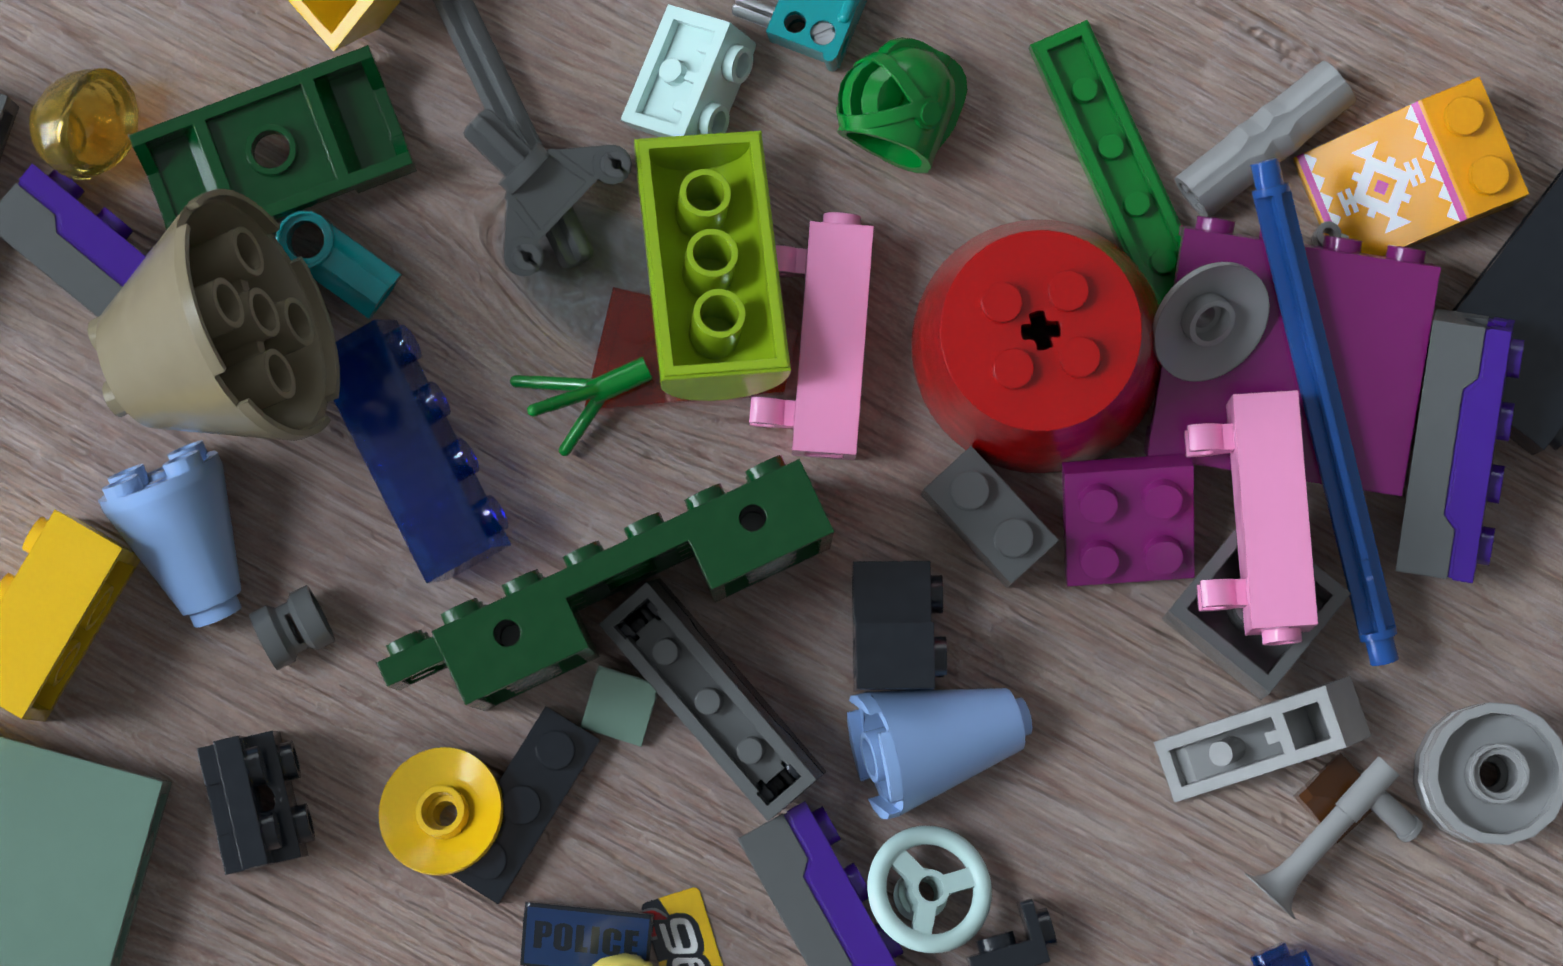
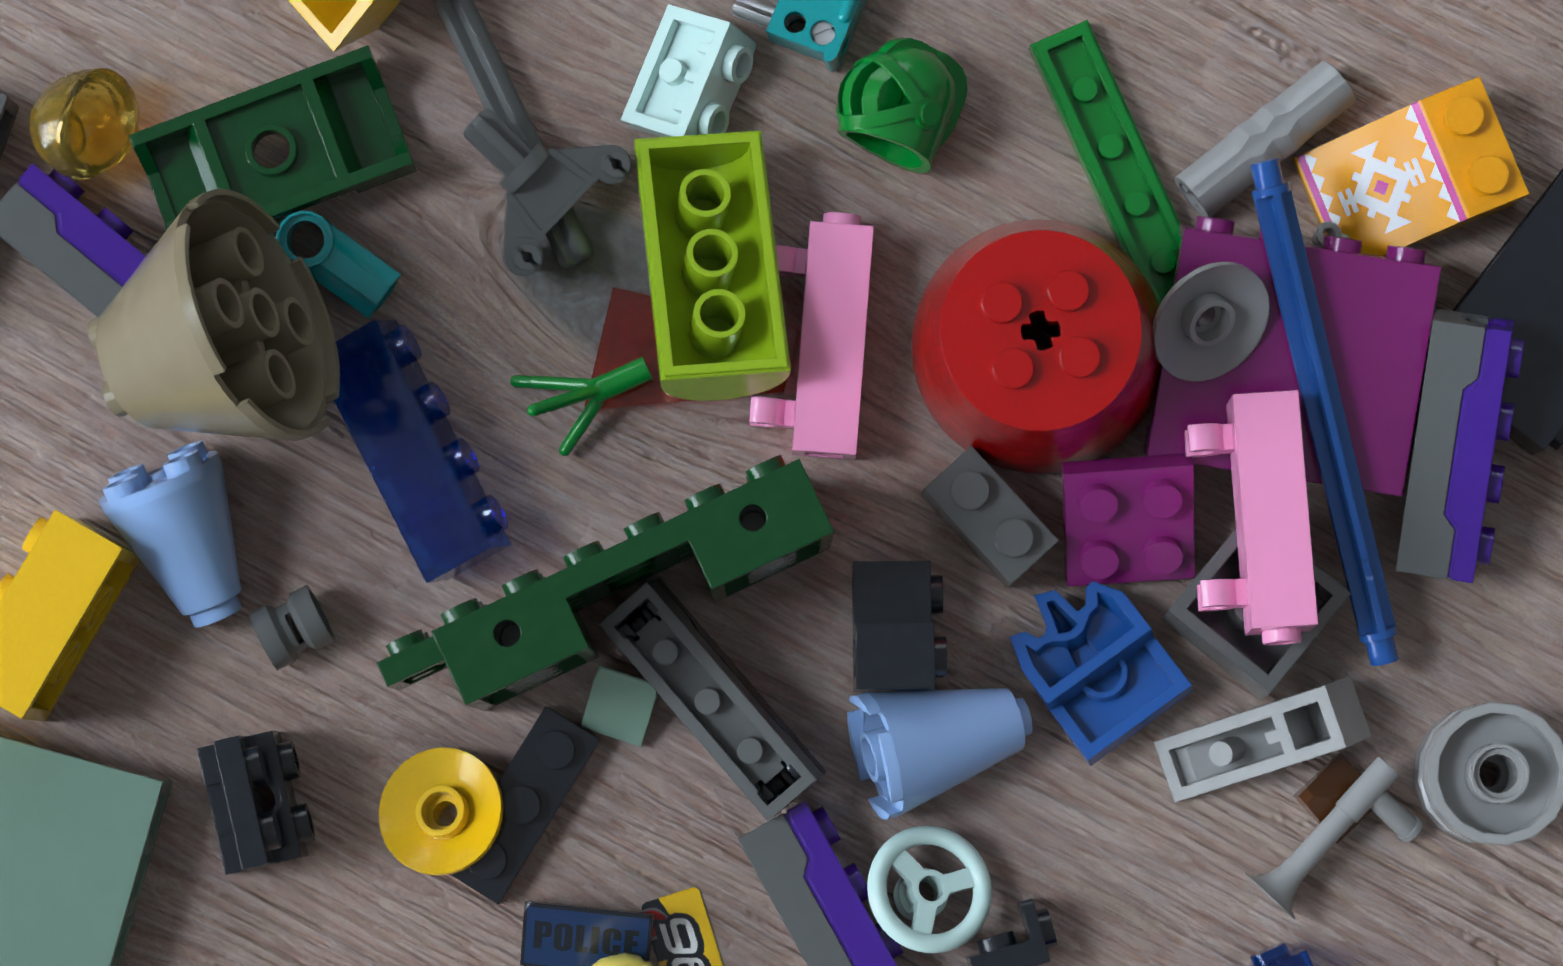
none -> blue plate [1009,581,1194,766]

